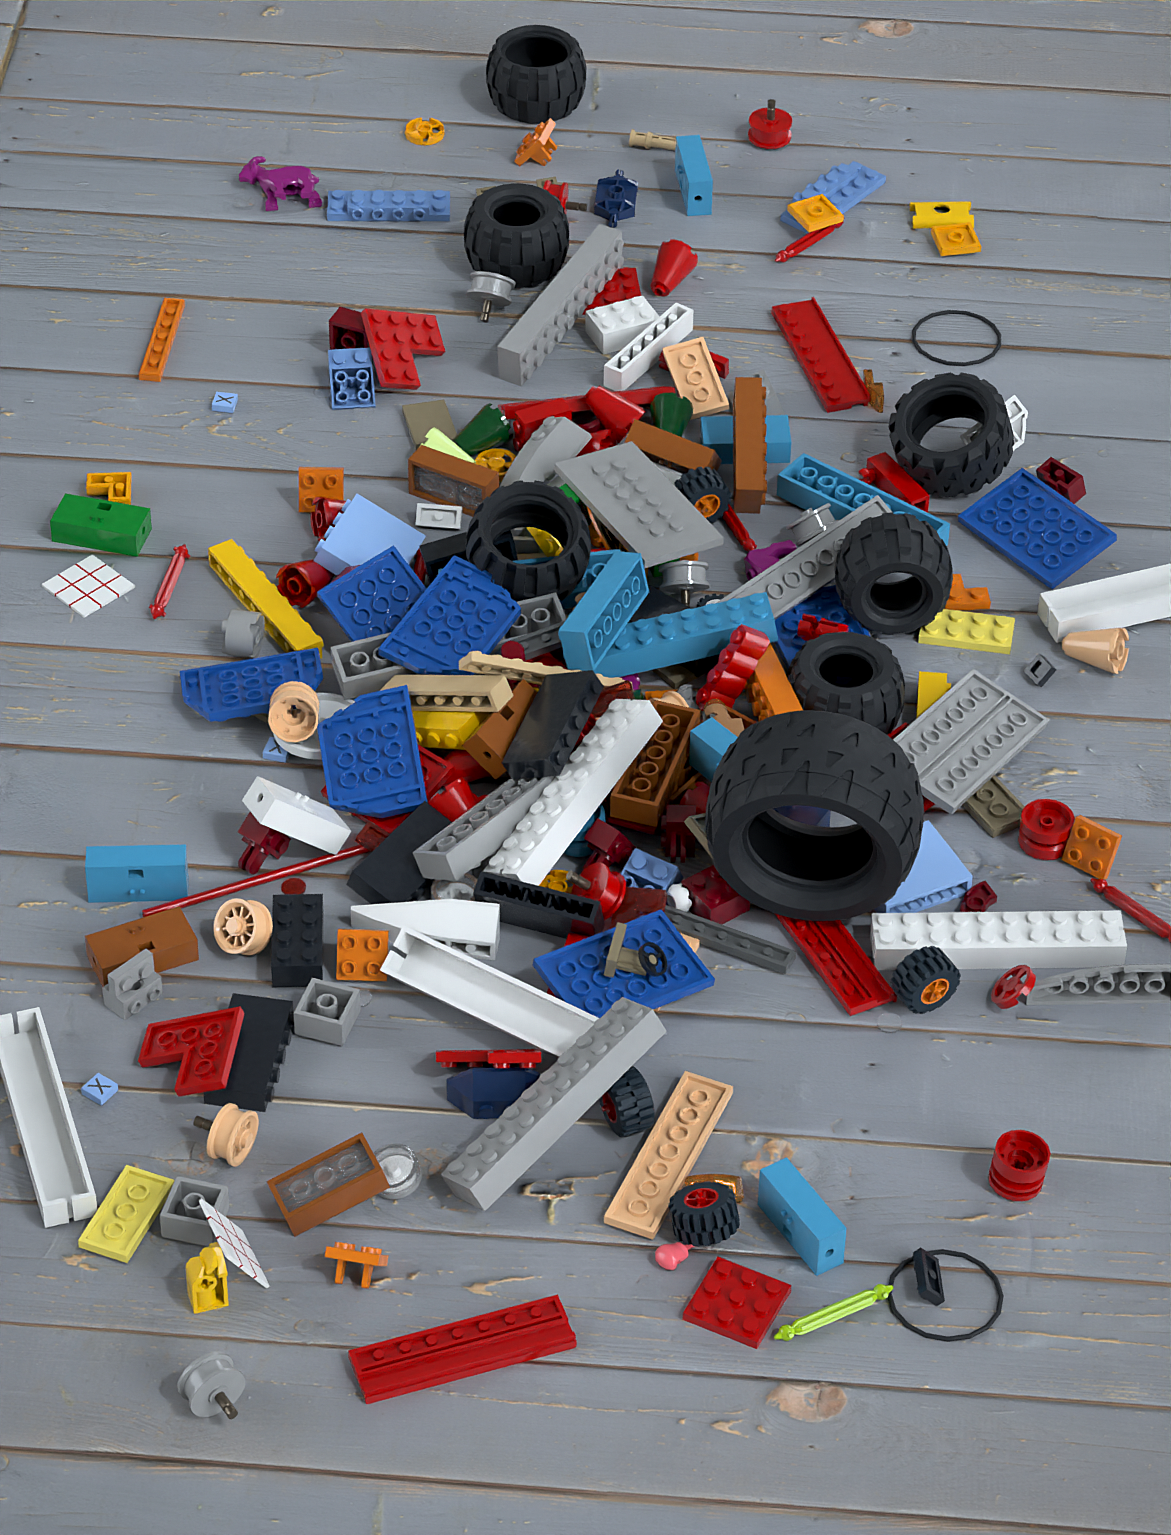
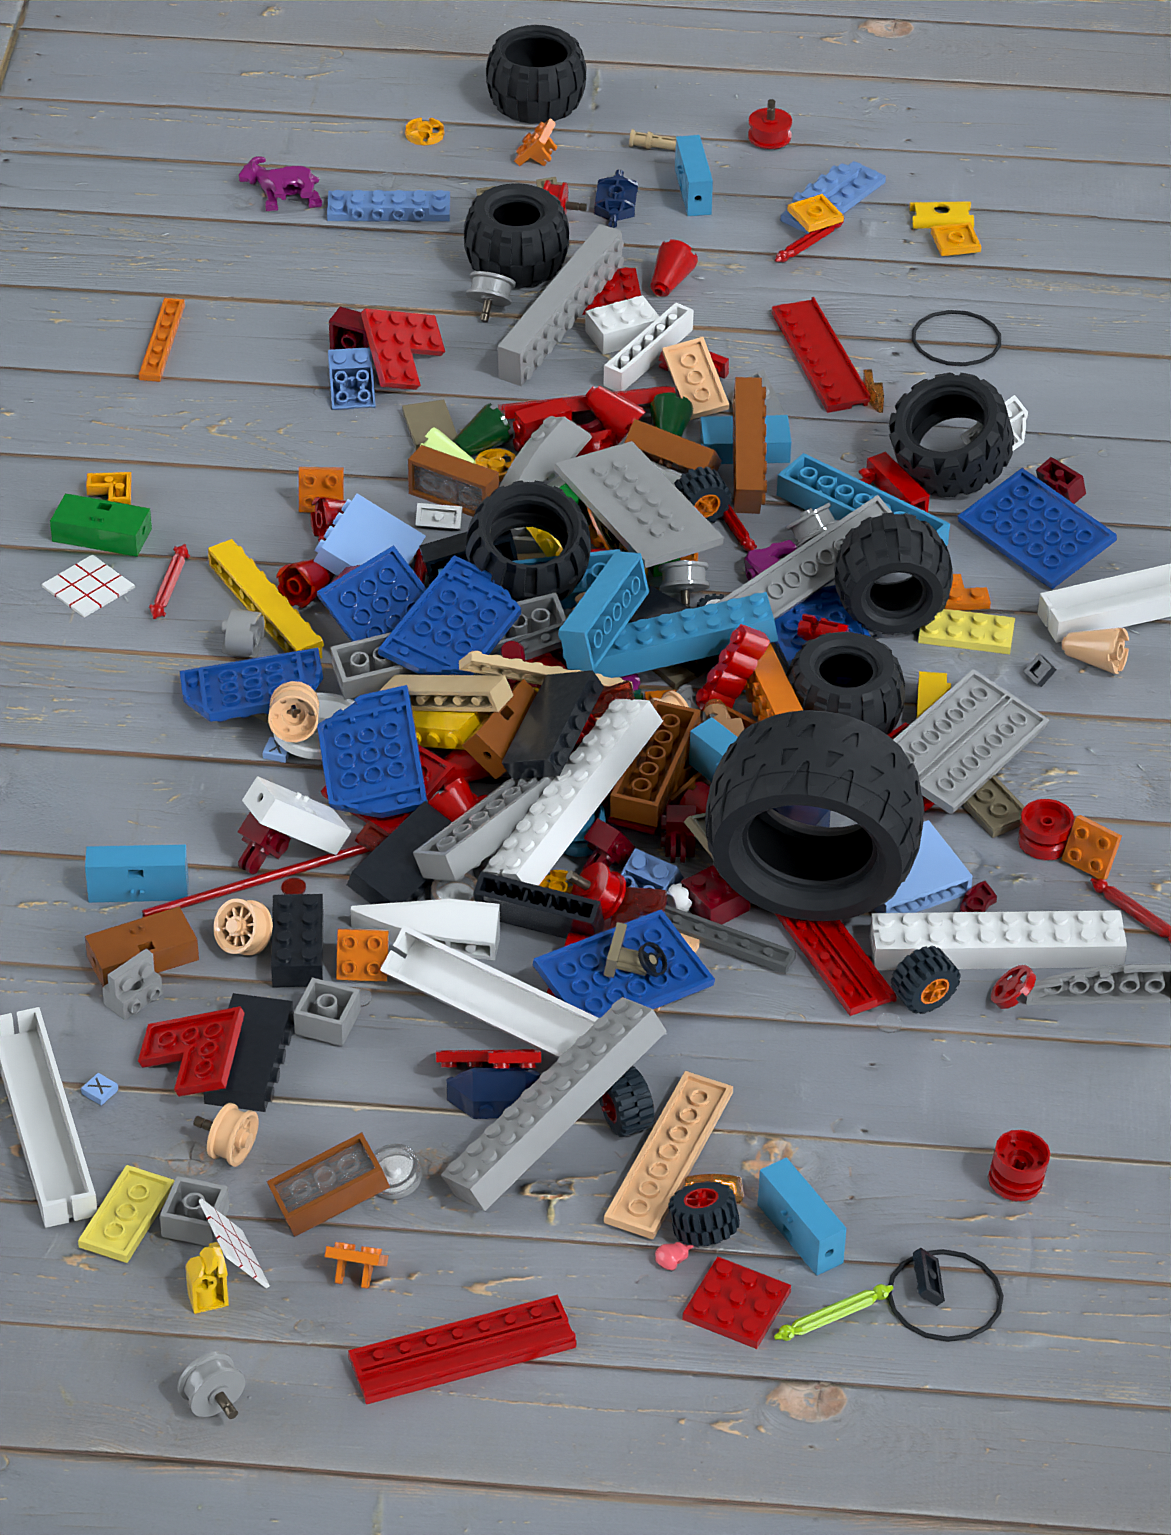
light blue tile [212,392,238,413] -> none

